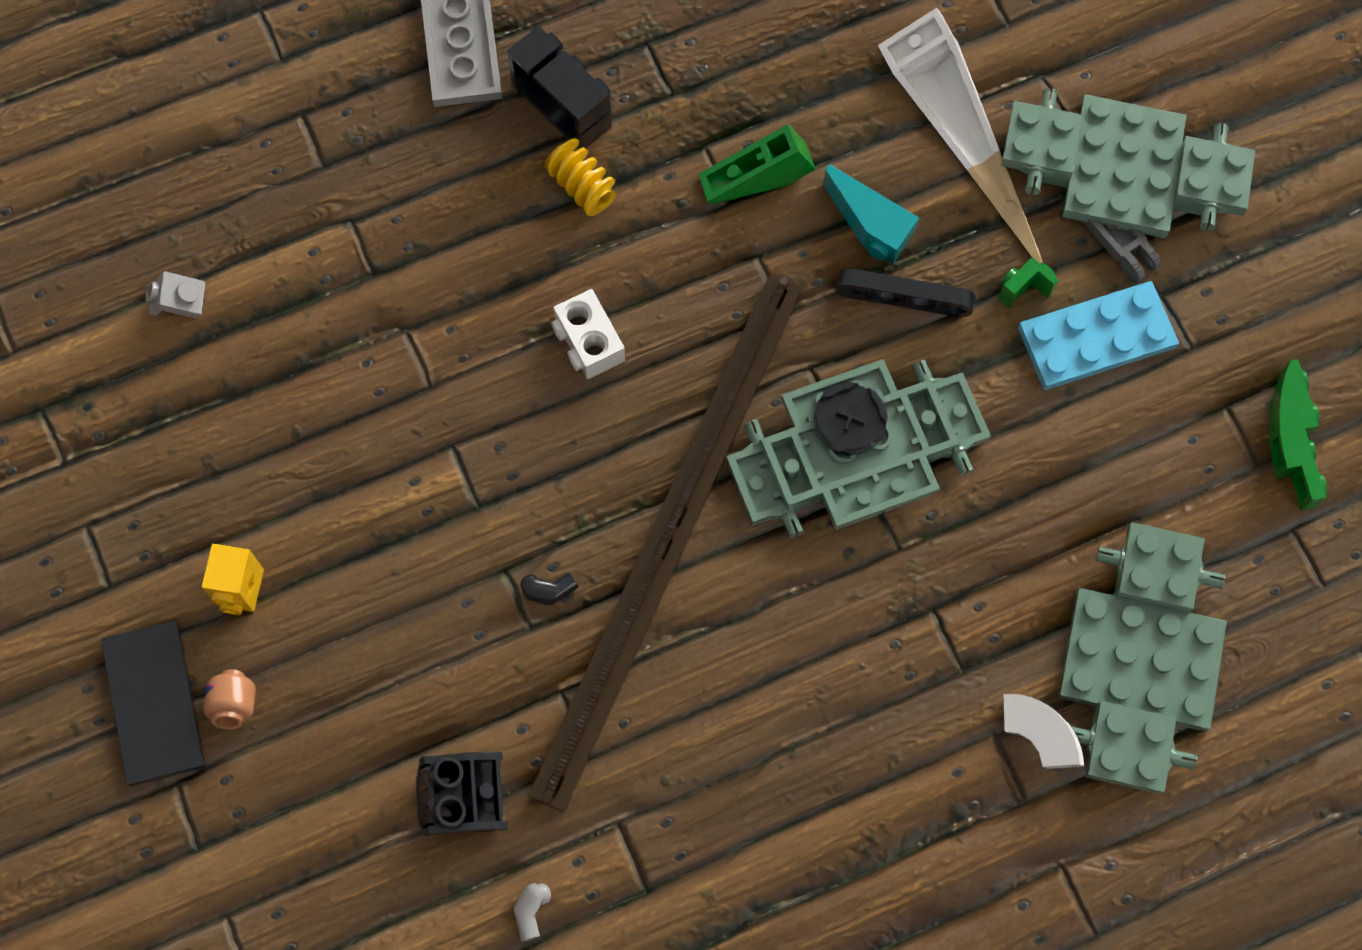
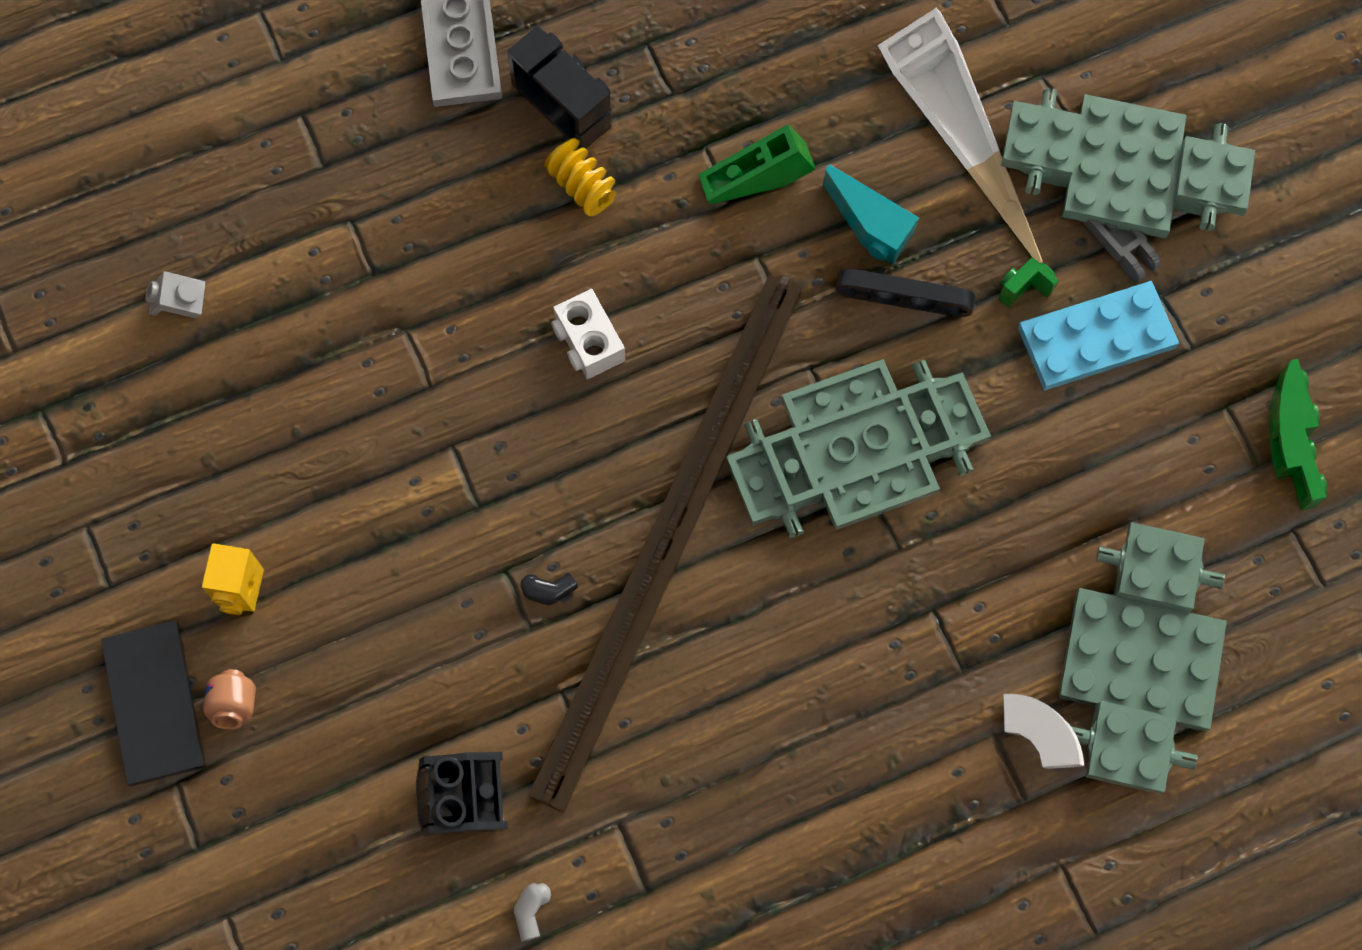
black tile [813,382,888,456] -> none

